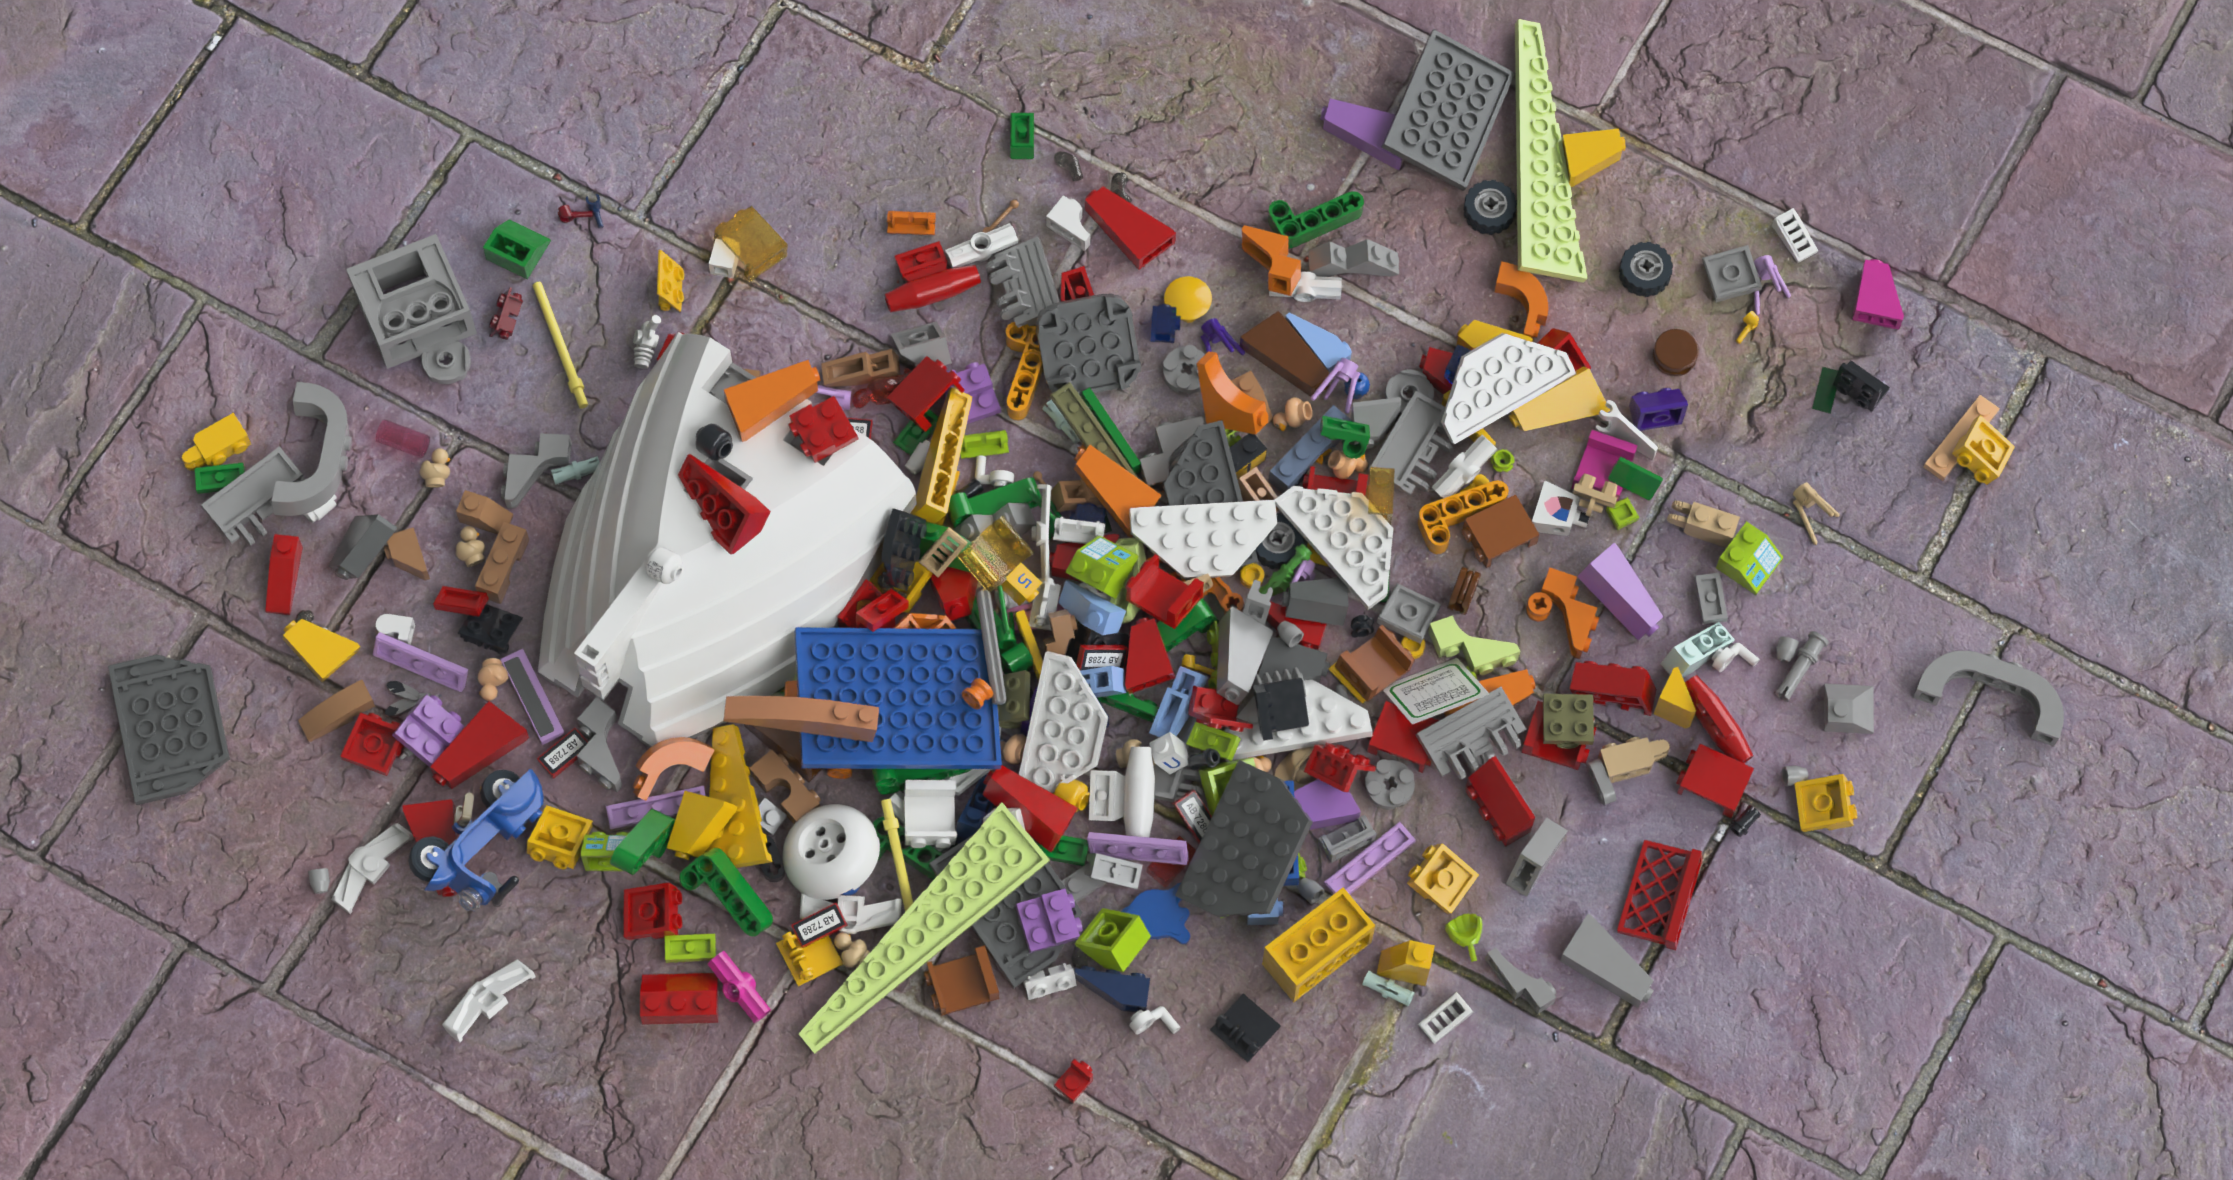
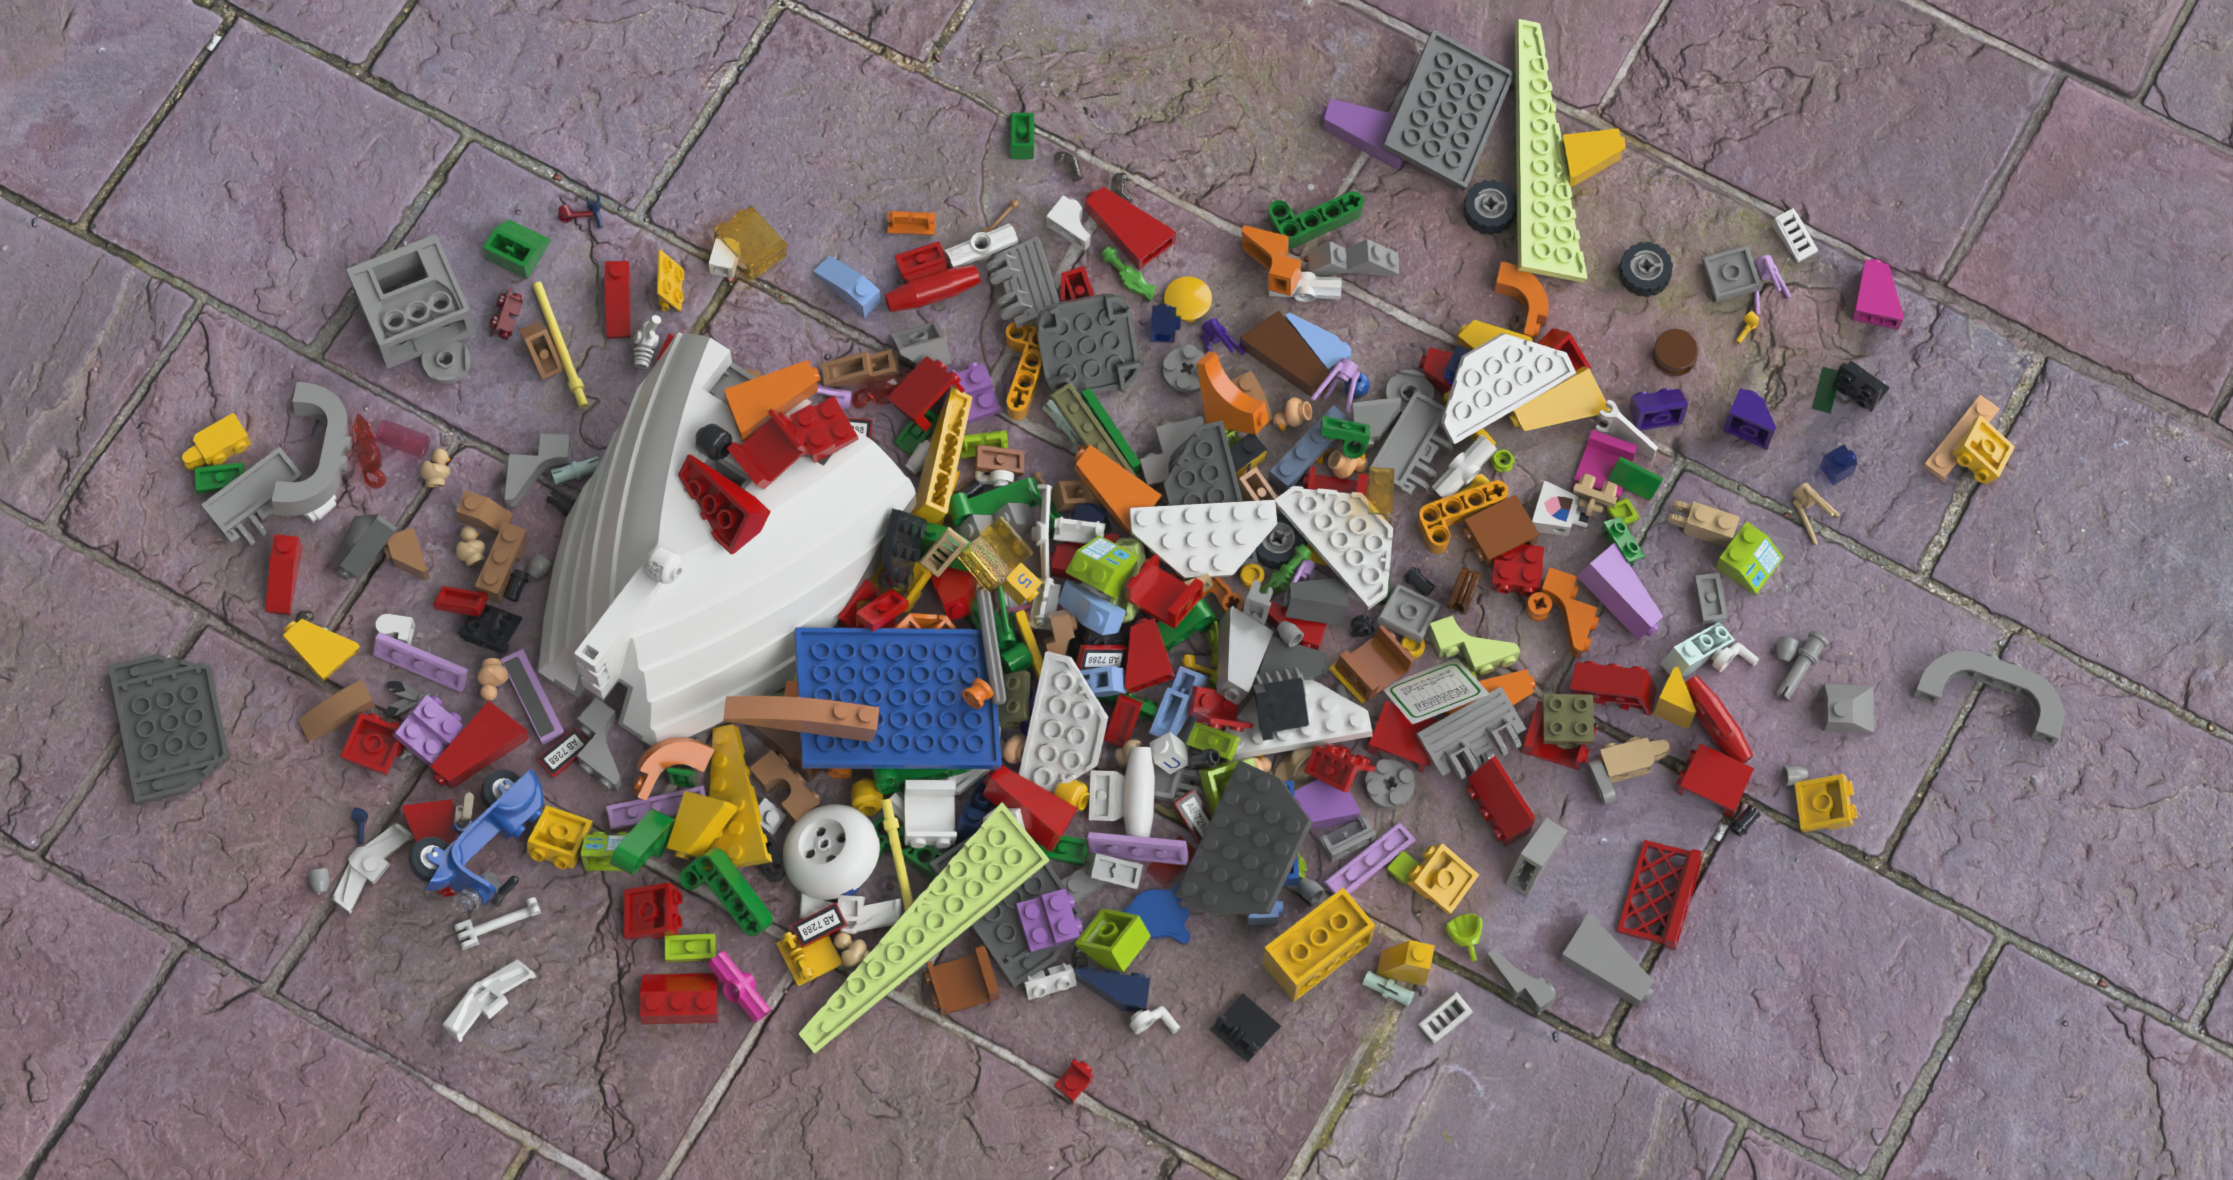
none -> dark blue hand [351,807,368,844]
none -> clear red animal [352,413,386,489]
none -> white hinge [454,898,541,950]
none -> black pin [503,569,529,602]
none -> medium nougat slope [518,320,564,380]
none -> light grey hose [527,553,552,580]
none -> black pin [546,489,576,517]
none -> red slope [605,261,631,339]
none -> green slope [667,767,698,788]
none -> red panel [727,409,809,489]
none -> light blue slope [813,256,881,318]
none -> yellow head [851,778,883,816]
none -> plate [975,445,1024,477]
none -> bright green piece [1100,246,1156,302]
none -> red tile [1103,694,1143,748]
none -> lime tile [1387,851,1420,886]
none -> black pin [1404,567,1436,597]
none -> red plate [1491,544,1544,597]
none -> green hinge [1601,517,1645,567]
none -> dark purple slope [1723,388,1776,450]
none -> clear blue brick [1820,444,1858,485]

